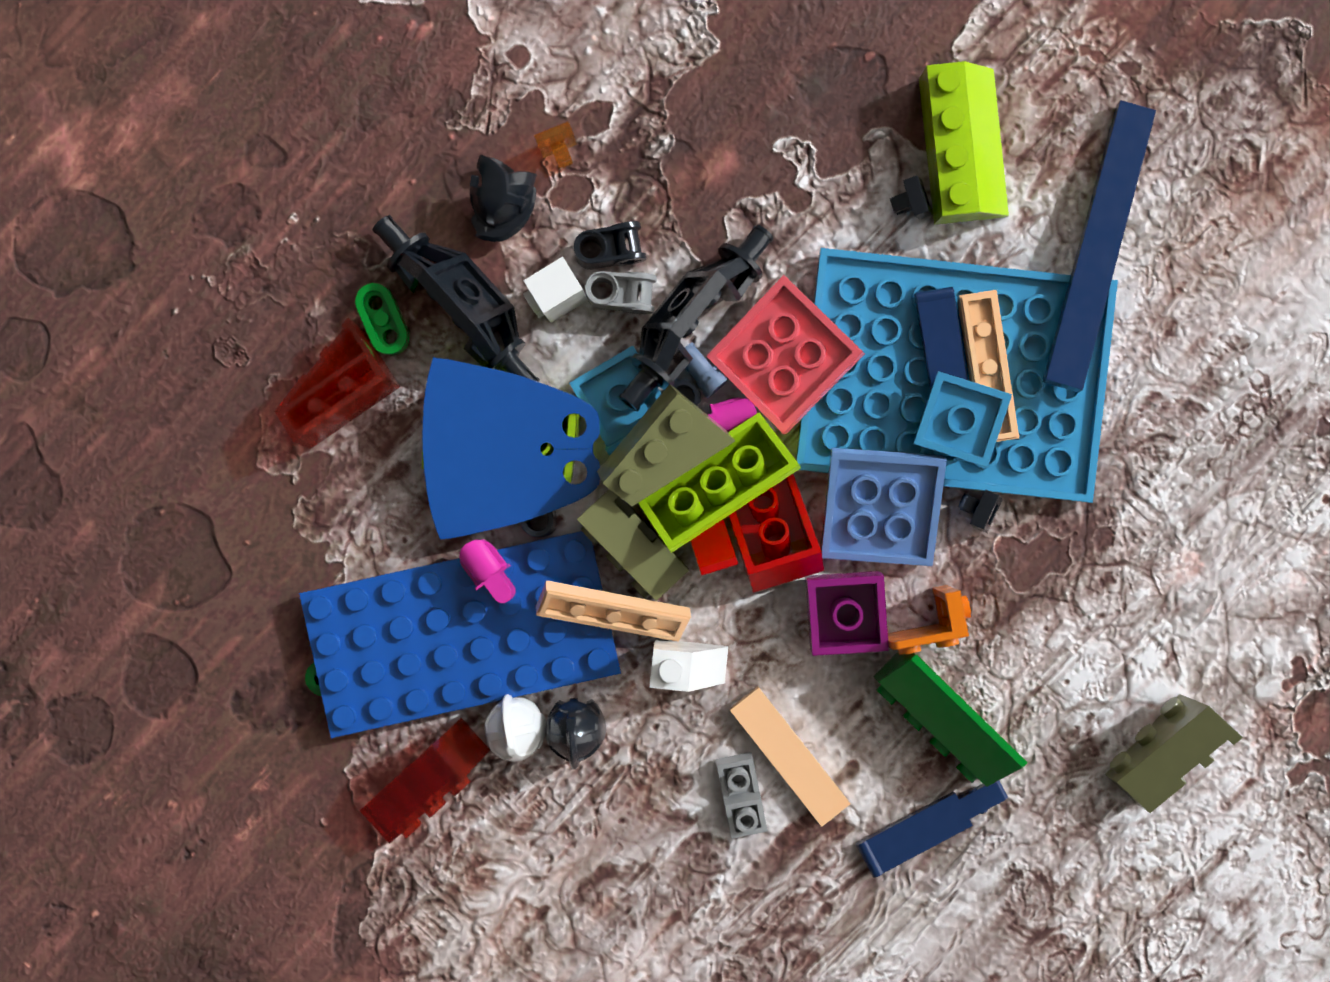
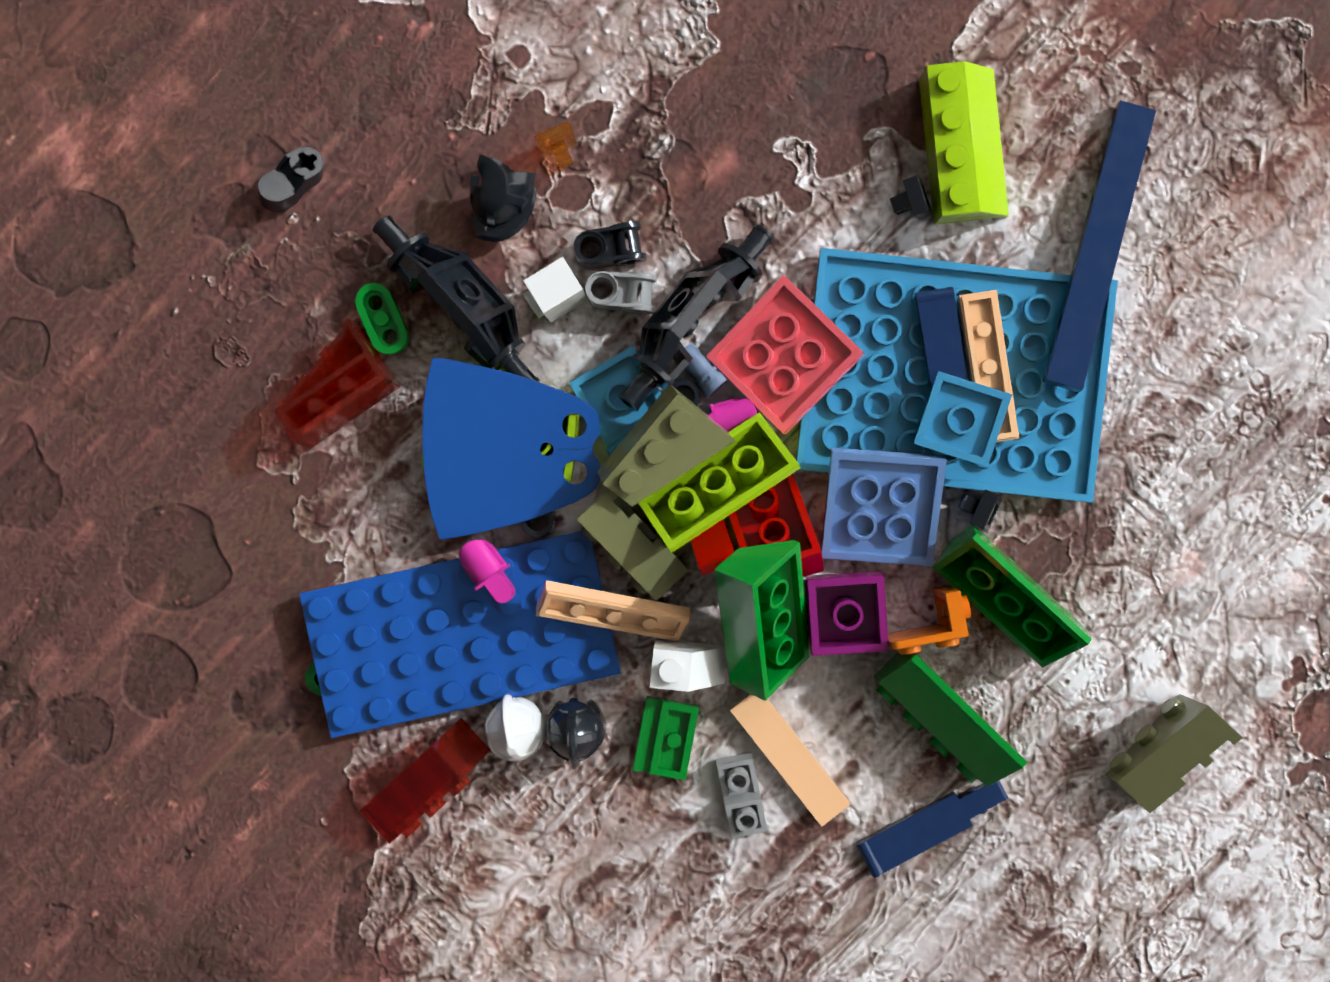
none -> black piece [258,147,324,212]
none -> green plate [633,696,699,781]
none -> green slope [714,540,810,701]
none -> green slope [932,525,1092,668]

